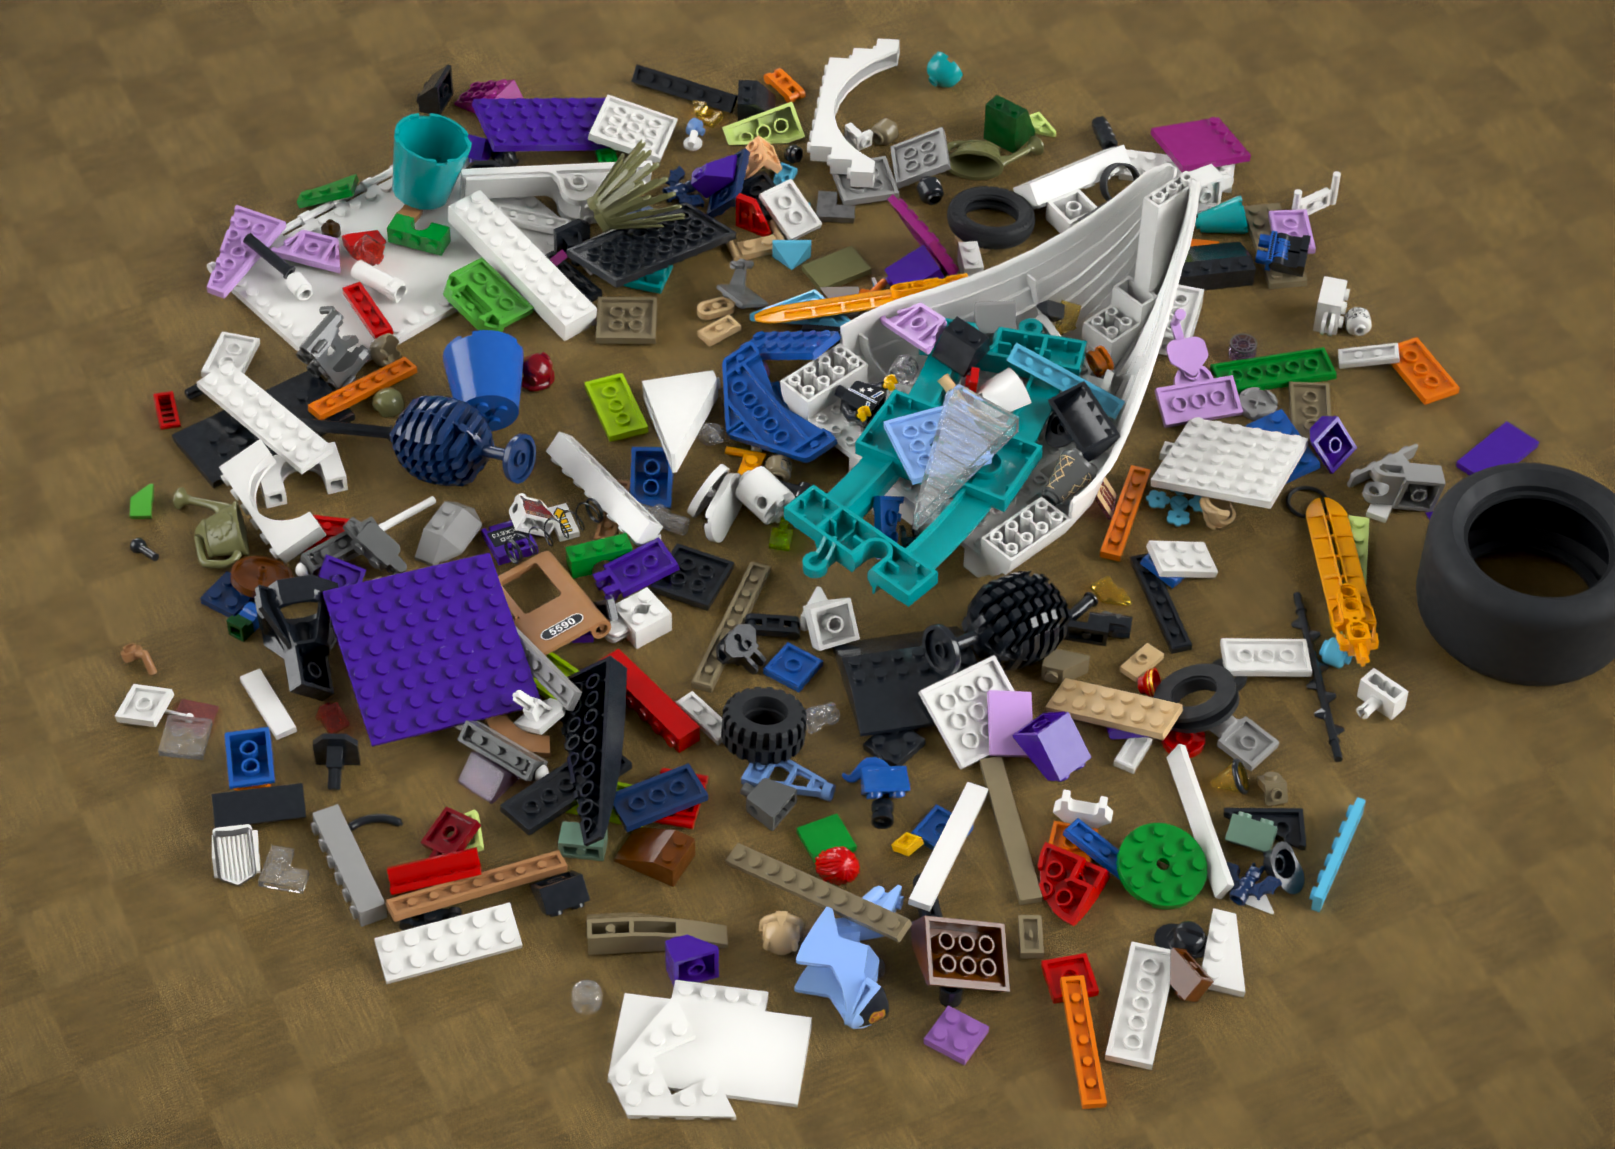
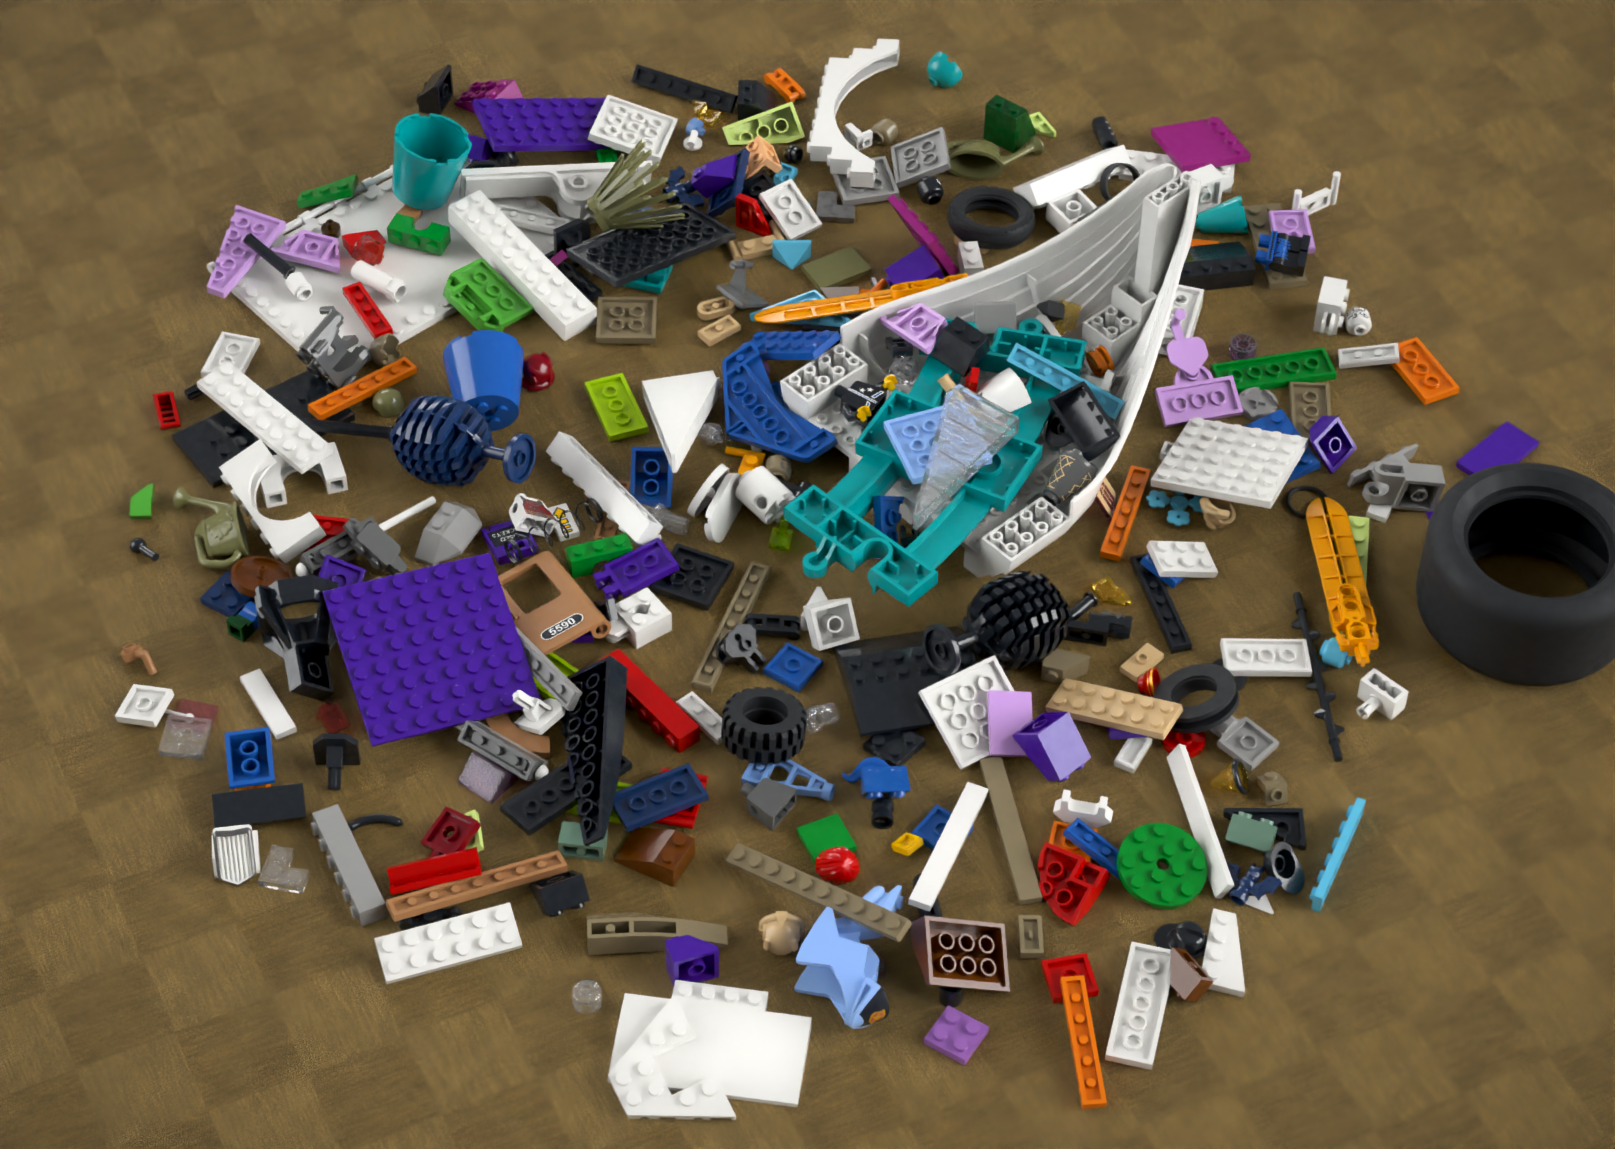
none -> black plate [885,336,913,358]

